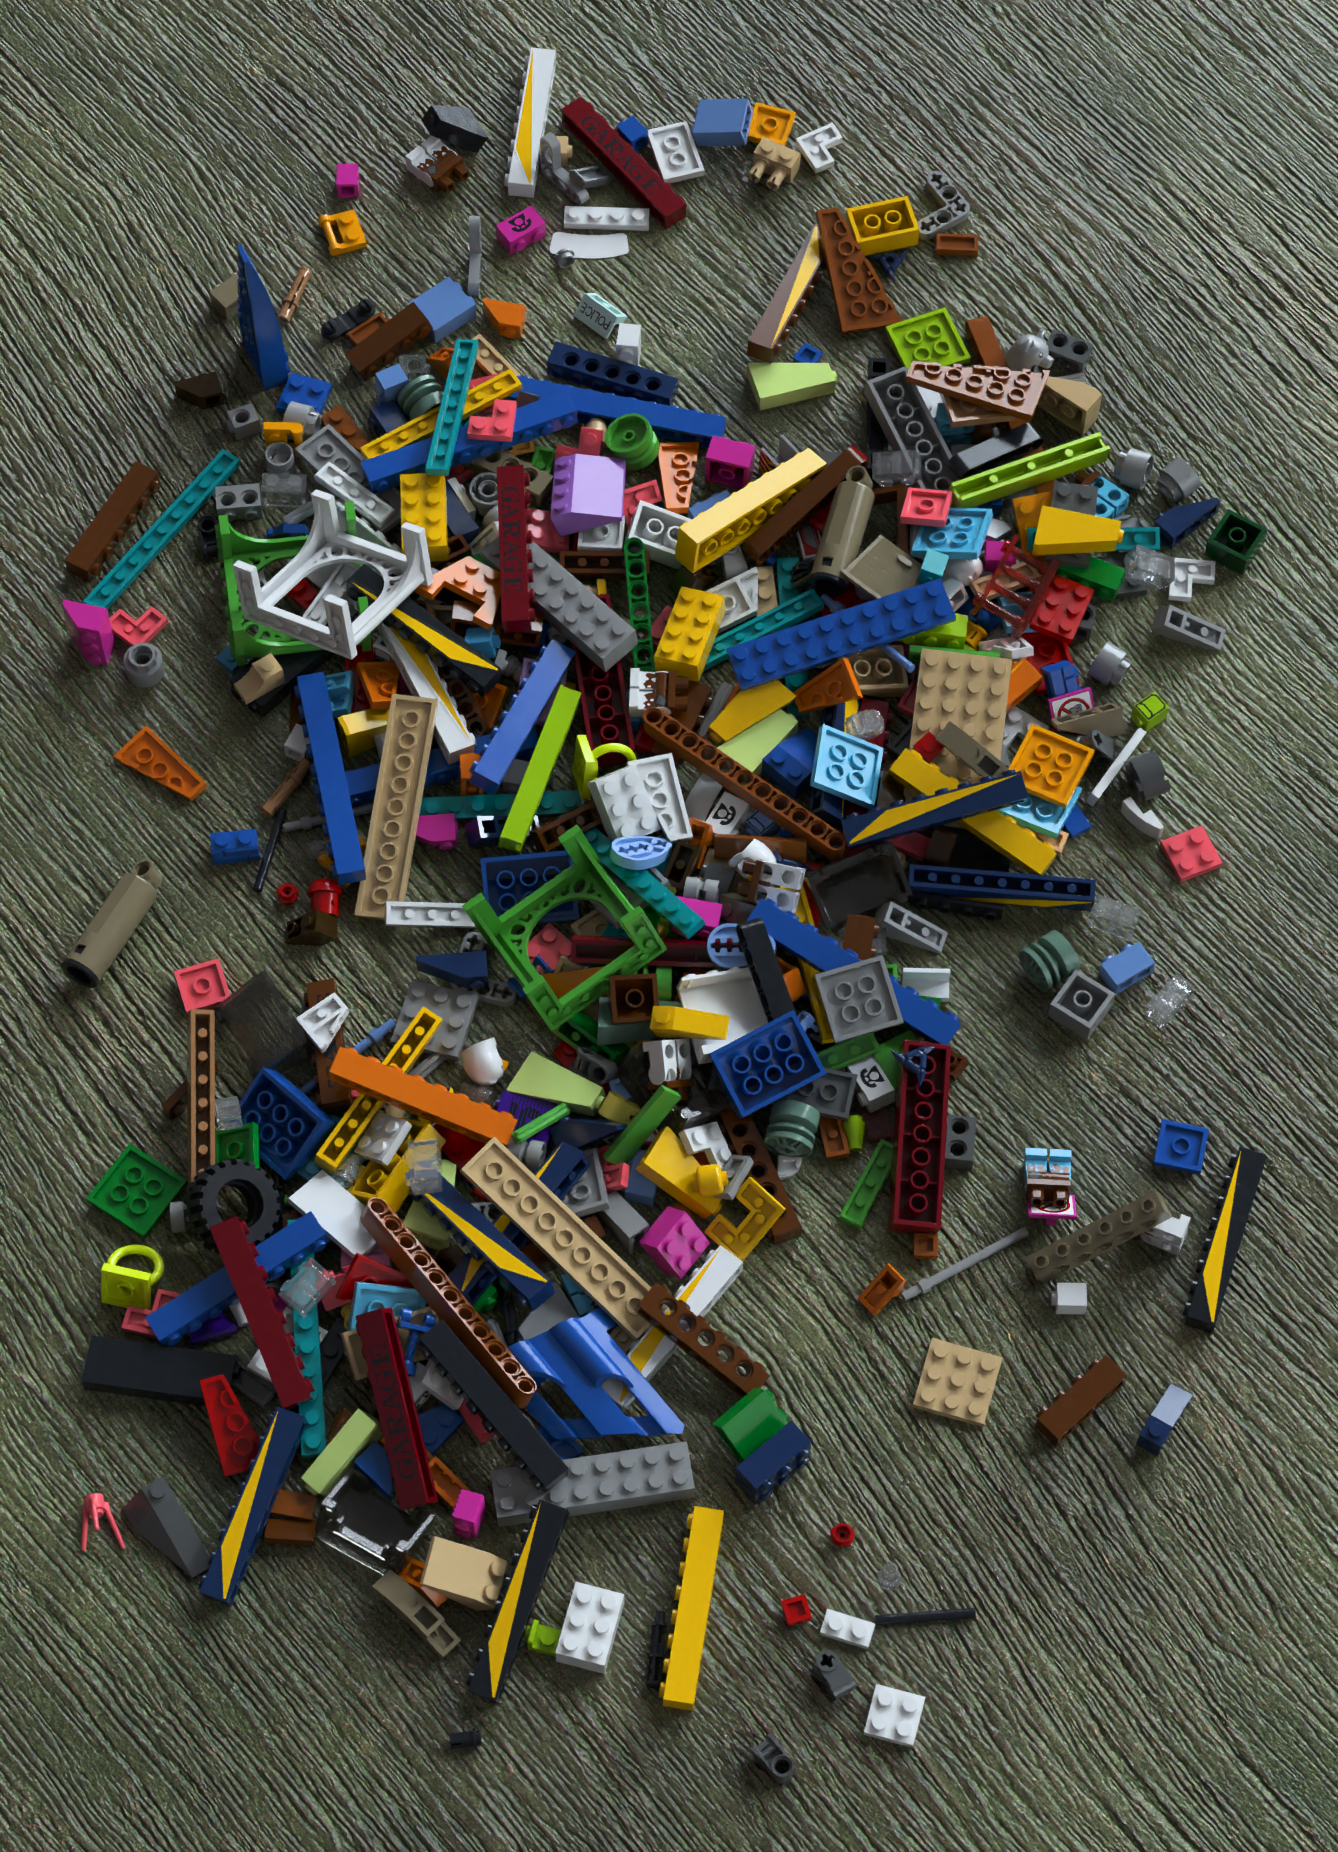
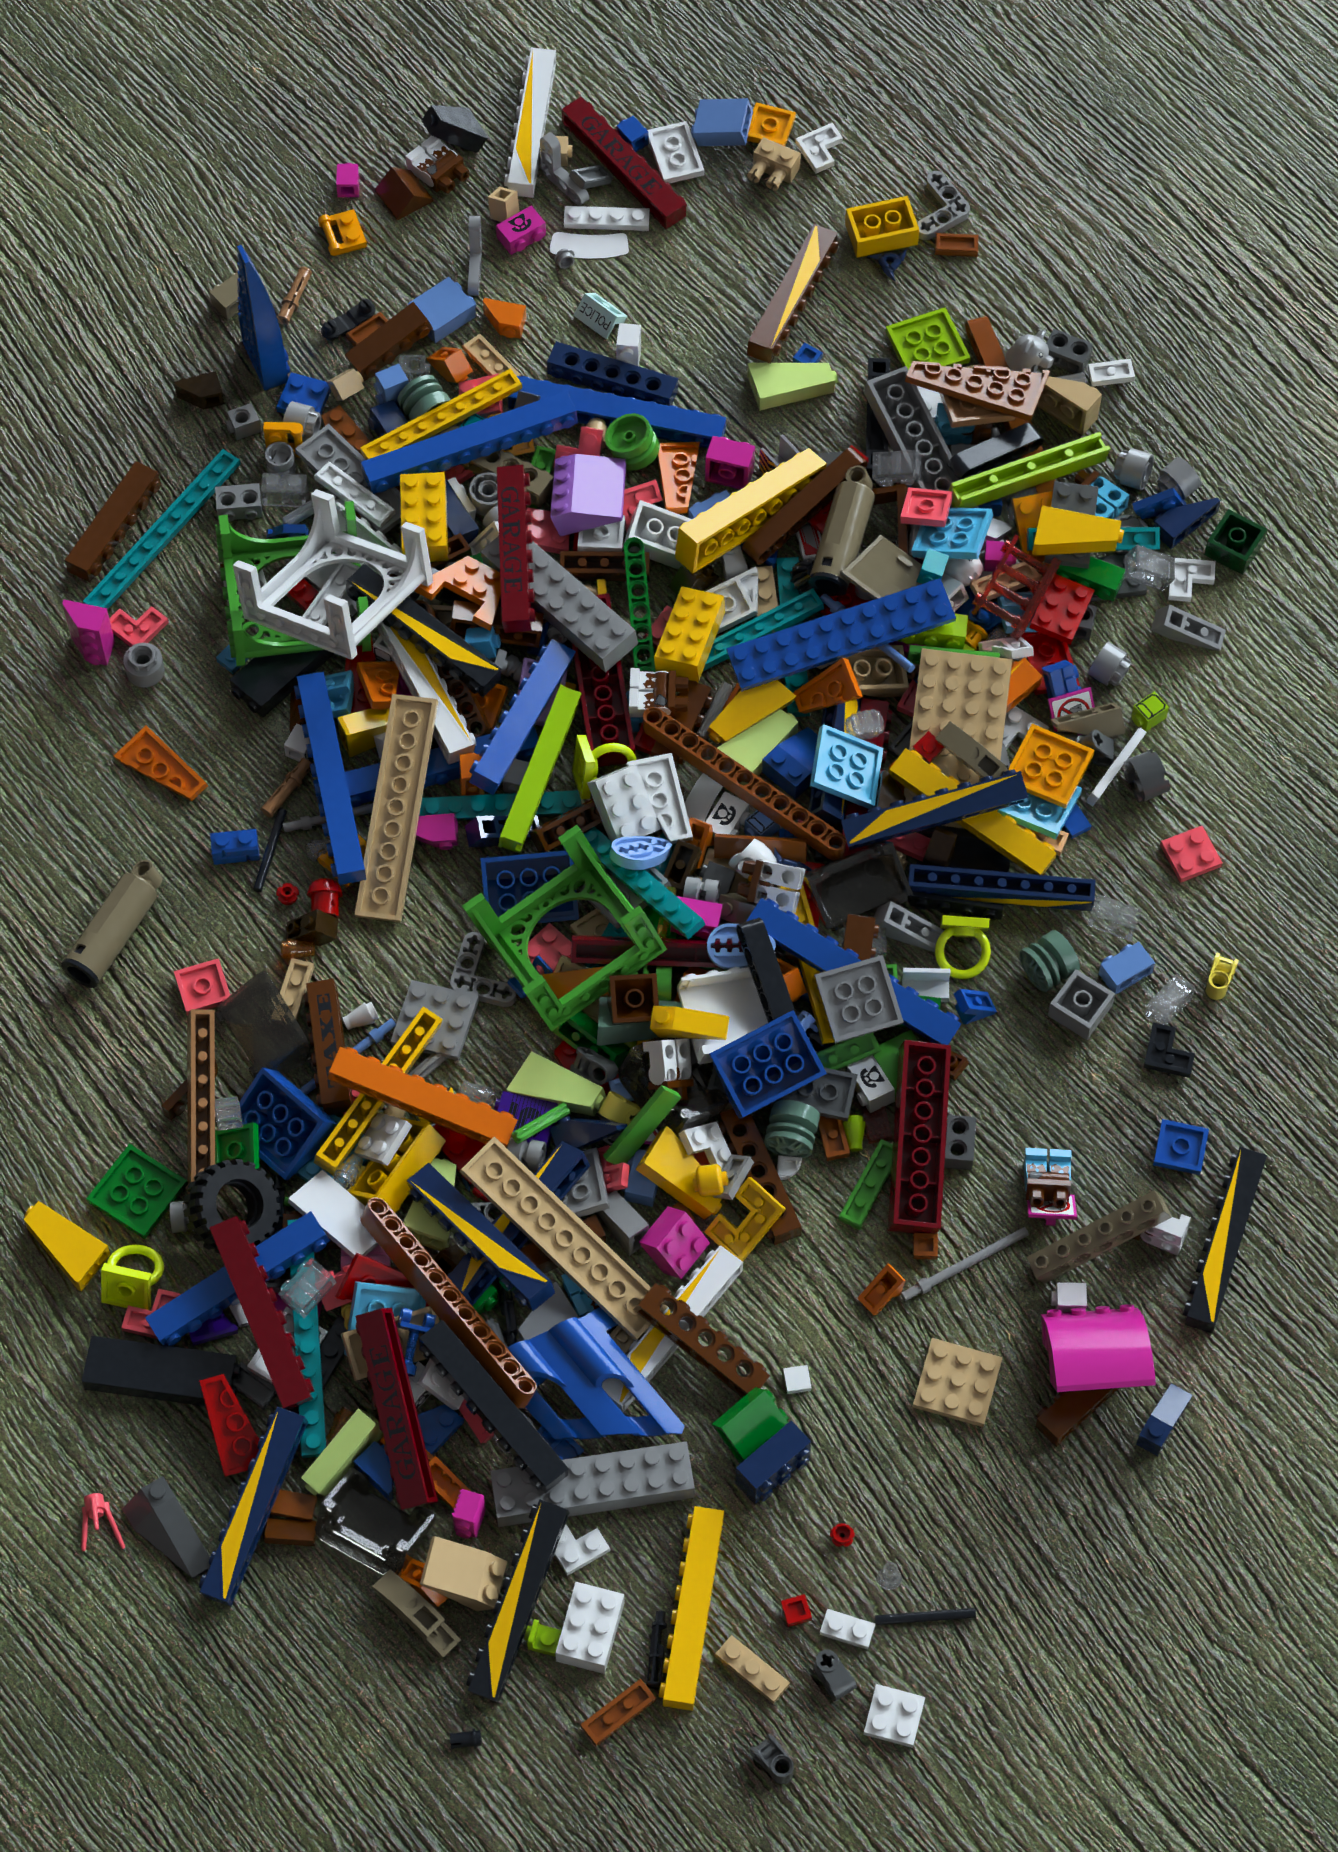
black piece [198,515,218,560] -> none
tan arch [234,653,285,705] -> none
white wing [296,992,349,1053] -> none
white plate [385,901,477,928] -> none
clear brick [404,1138,443,1195] -> none
dark blue slope [416,951,489,989] -> none
teal plate [425,339,479,476] -> none
white piece [461,1037,509,1086] -> none
coral plate [467,399,517,442] -> none
dark orange wing [815,207,903,334] -> none
dark blue piece [891,1046,937,1088] -> none
white slope [1121,797,1164,840] -> none
none -> yellow slope [24,1201,110,1292]
none -> tan plate [271,958,314,1029]
none -> clear orange cone [281,938,315,961]
none -> tan brick [327,369,364,401]
none -> white cone [342,1002,379,1030]
none -> reddish brown slope [375,167,433,220]
none -> tan brick [488,186,520,222]
none -> white plate [554,1525,610,1576]
none -> dark orange plate [580,1679,656,1747]
none -> tan plate [715,1635,790,1704]
none -> white tile [783,1365,811,1394]
none -> neon yellow tile [935,915,991,979]
none -> blue slope [954,989,997,1024]
none -> dark pink slope [1041,1304,1156,1392]
none -> white plate [1088,359,1135,387]
none -> blue wing [1132,488,1187,519]
none -> black plate [1143,1022,1195,1078]
none -> light yellow piece [1205,953,1239,1000]

